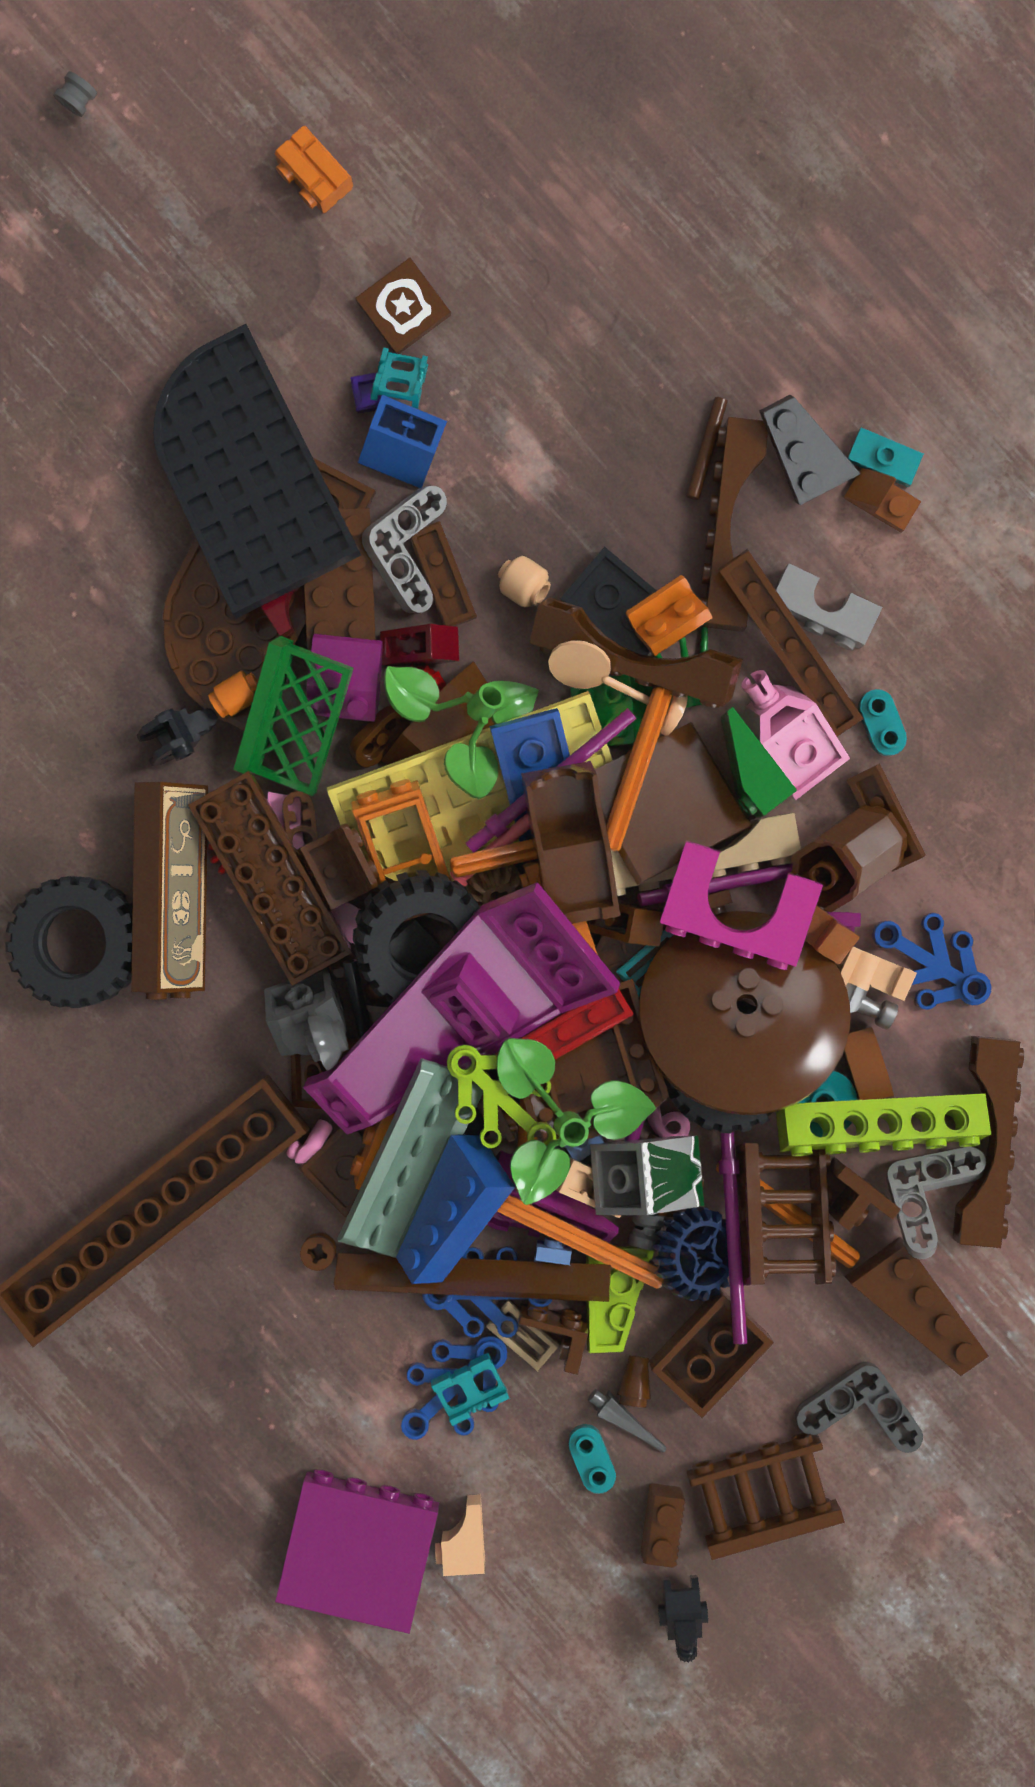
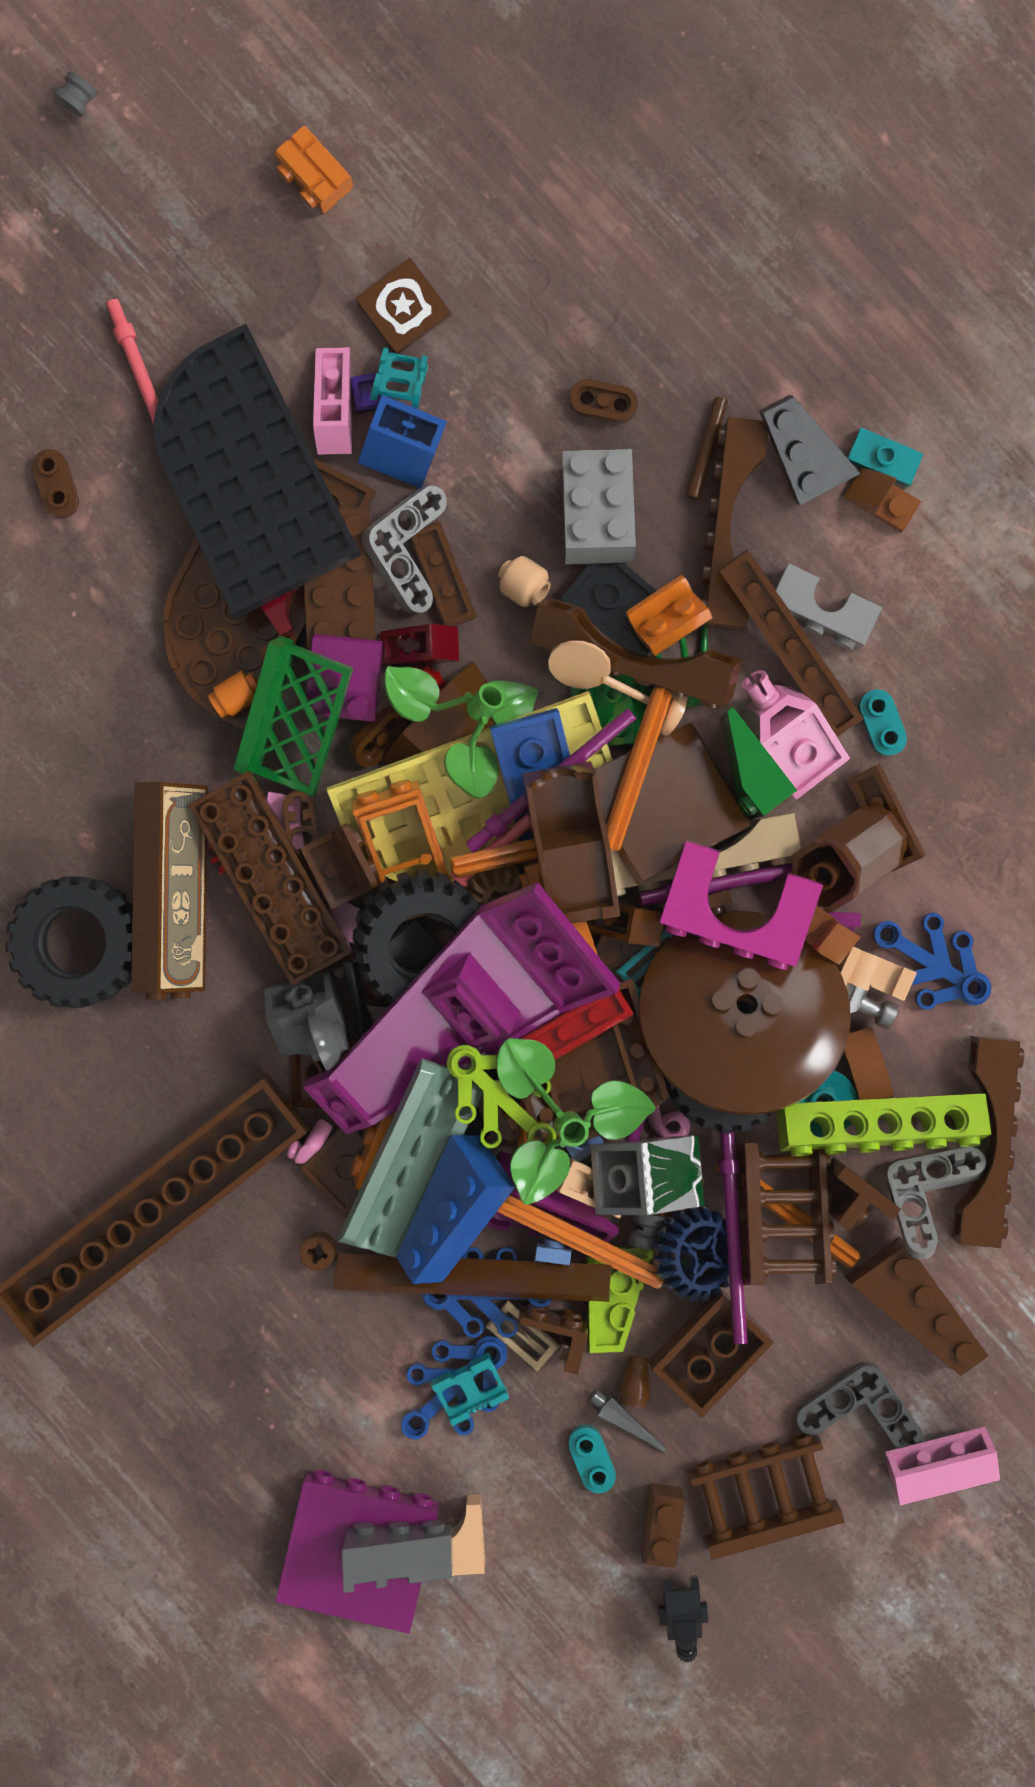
black hinge [136,708,218,766] -> none
none -> reddish brown plate [32,449,79,518]
none -> coral bar [106,299,159,425]
none -> bright pink slope [313,347,352,455]
none -> dark grey wedge [342,1520,453,1593]
none -> light grey brick [562,449,636,564]
none -> reddish brown plate [570,379,638,423]
none -> bright pink brick [885,1427,1000,1505]

